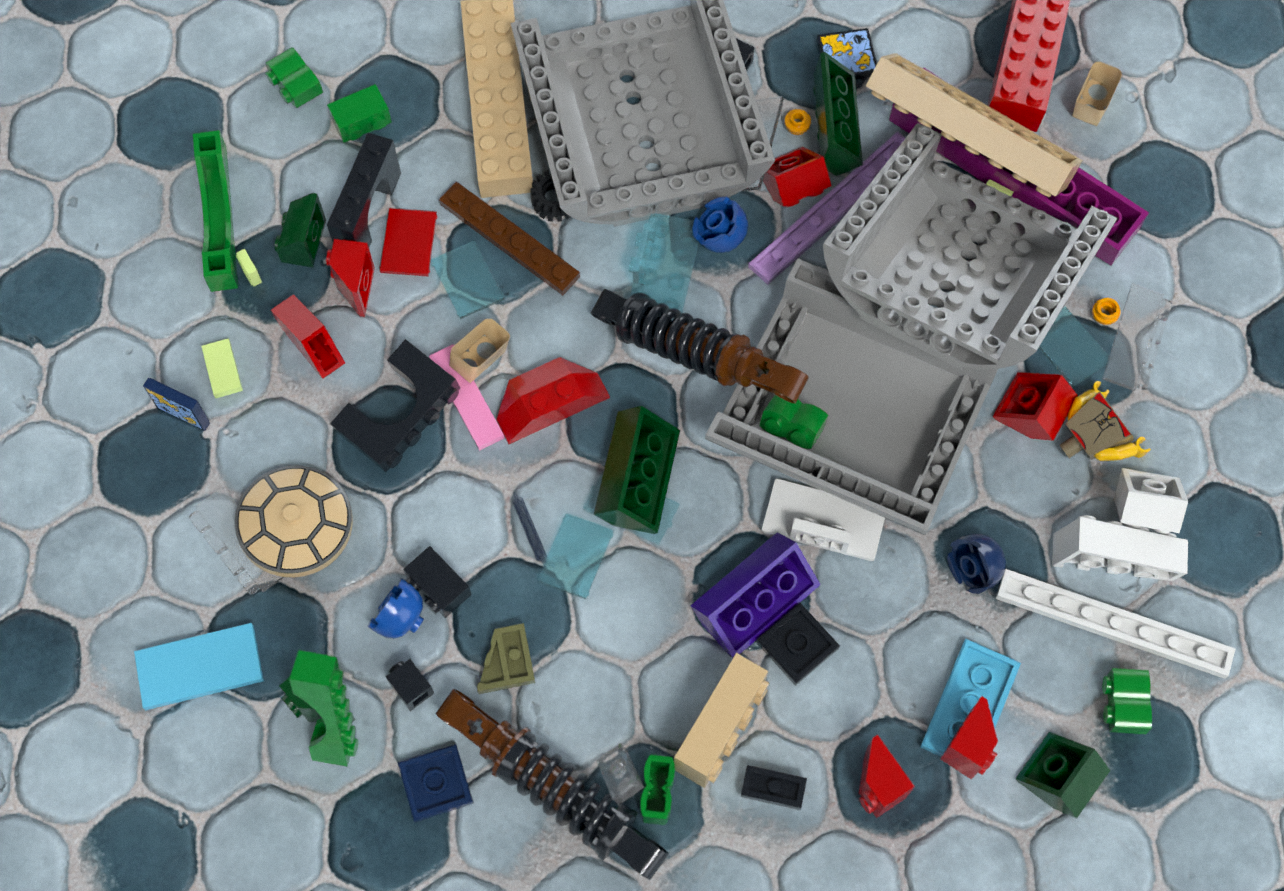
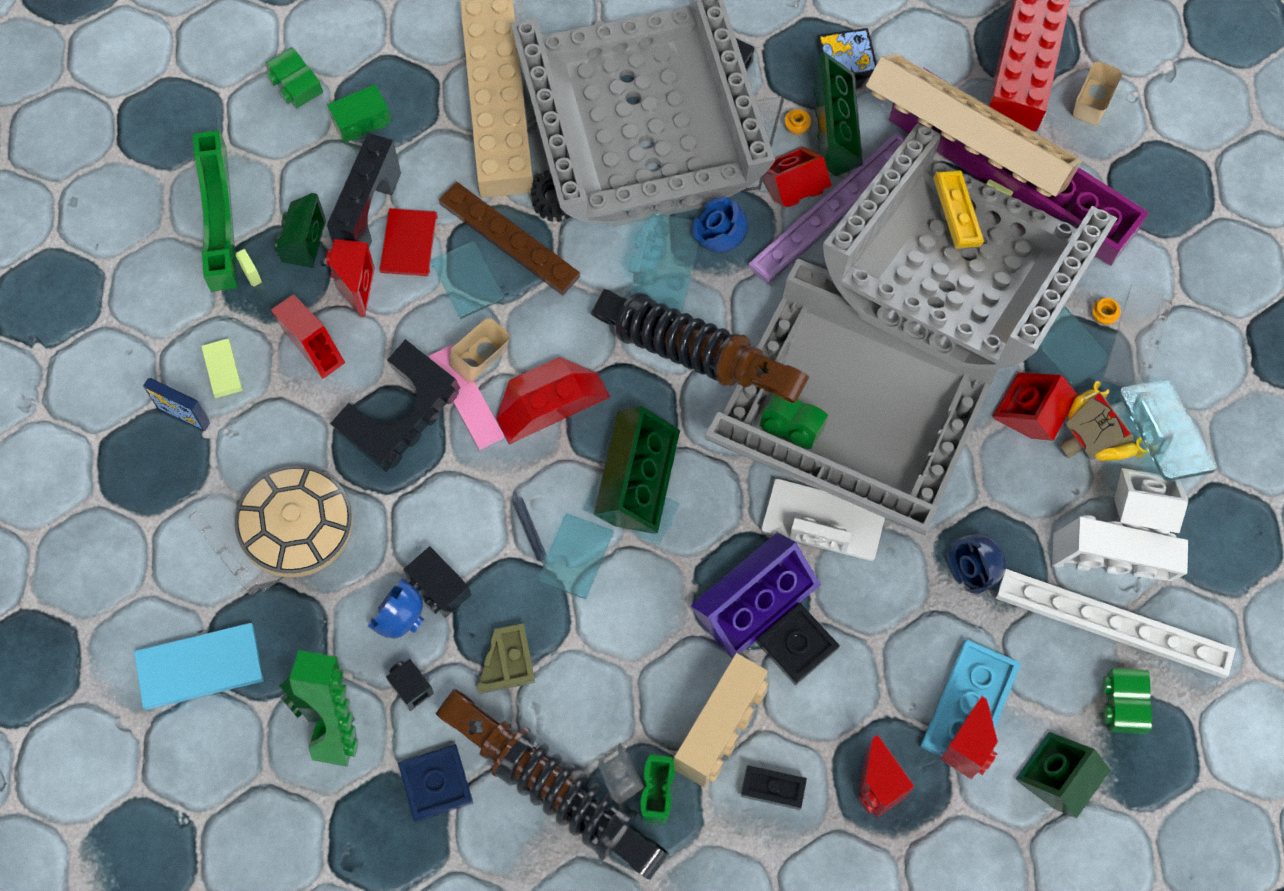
none -> yellow tile [933,171,984,249]
none -> clear light blue bracket [1119,380,1217,481]

